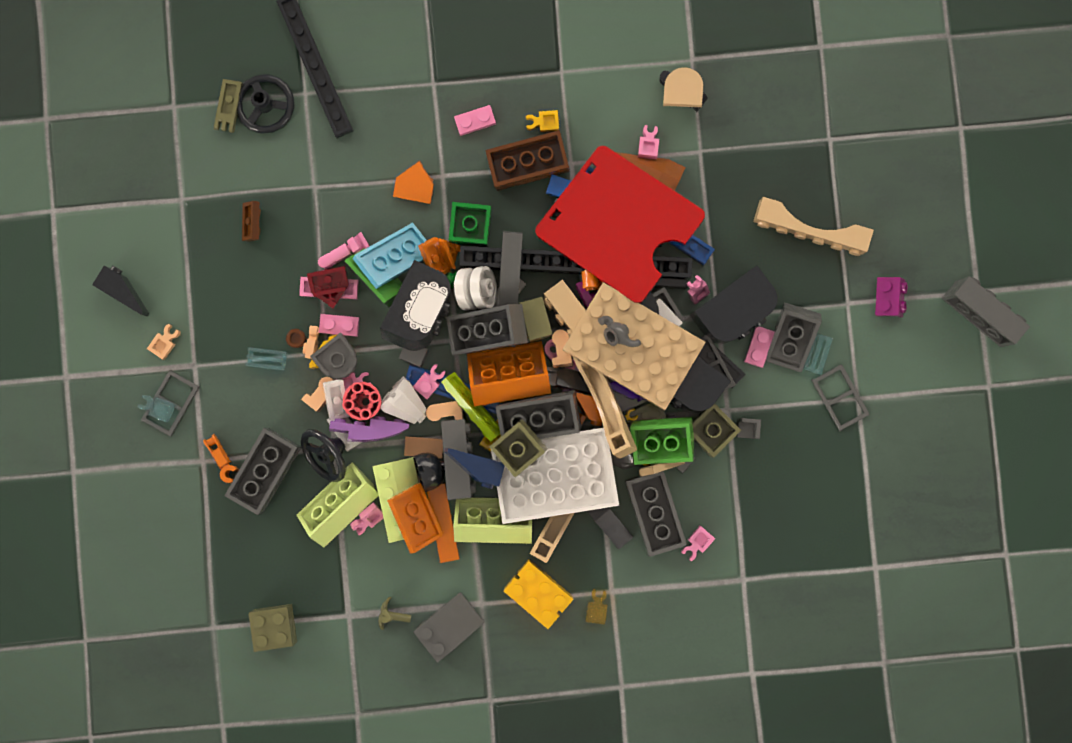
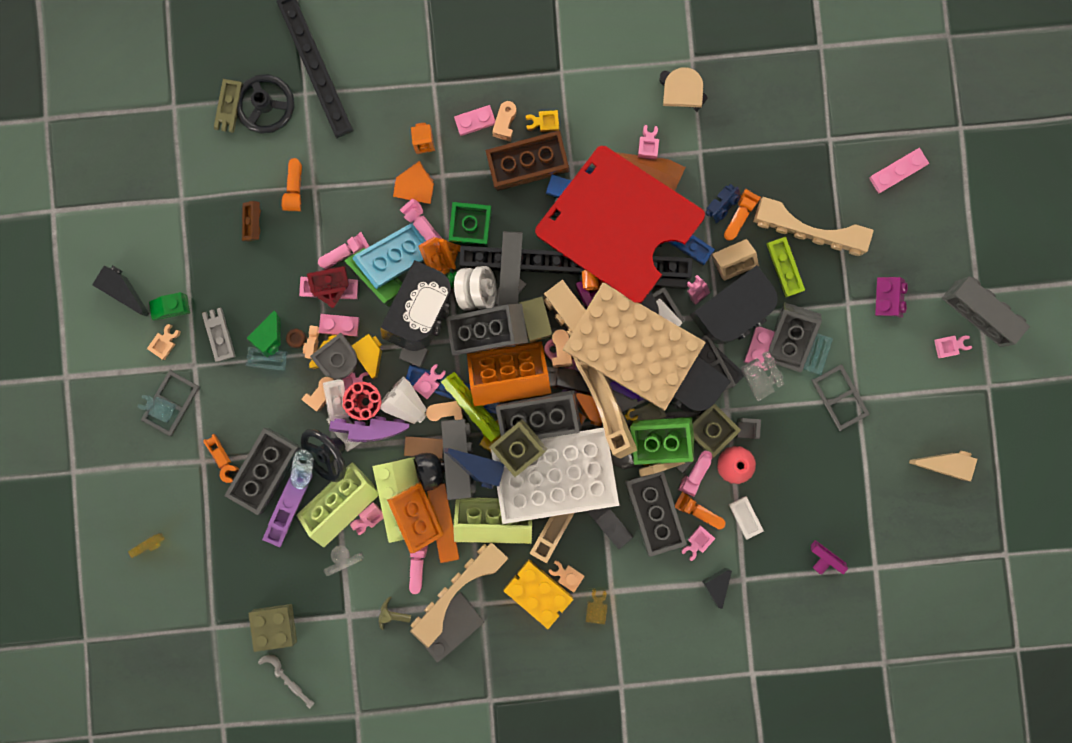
dark grey piece [598,316,641,347] -> none
none -> clear yellow plate [128,533,165,558]
none -> green slope [149,292,190,321]
none -> light grey hinge [202,307,236,362]
none -> green slope [247,311,281,358]
none -> light grey piece [258,654,315,709]
none -> medium lavender slope [262,468,313,547]
none -> orange piece [282,158,302,211]
none -> clear light blue plate [290,450,313,489]
none -> clear tile [324,545,365,576]
none -> yellow slope [352,334,382,379]
none -> bright pink piece [400,199,442,241]
none -> bright pink piece [409,545,428,594]
none -> tan arch [410,543,508,648]
none -> orange slope [411,123,435,154]
none -> light nougat leg [492,101,516,142]
none -> light nougat plate [549,560,585,592]
none -> orange piece [675,491,726,529]
none -> bright pink piece [678,451,712,497]
none -> black slope [702,568,732,609]
none -> dark blue hinge [705,184,741,224]
none -> tan brick [712,239,759,281]
none -> coral piece [717,446,756,484]
none -> orange piece [724,189,761,241]
none -> white tile [729,496,764,540]
none -> clear plate [741,351,784,401]
none -> lime plate [767,237,805,297]
none -> magenta tile [810,540,848,575]
none -> bright pink plate [869,148,929,194]
none -> tan slope [909,451,977,481]
none -> bright pink plate [934,336,972,358]

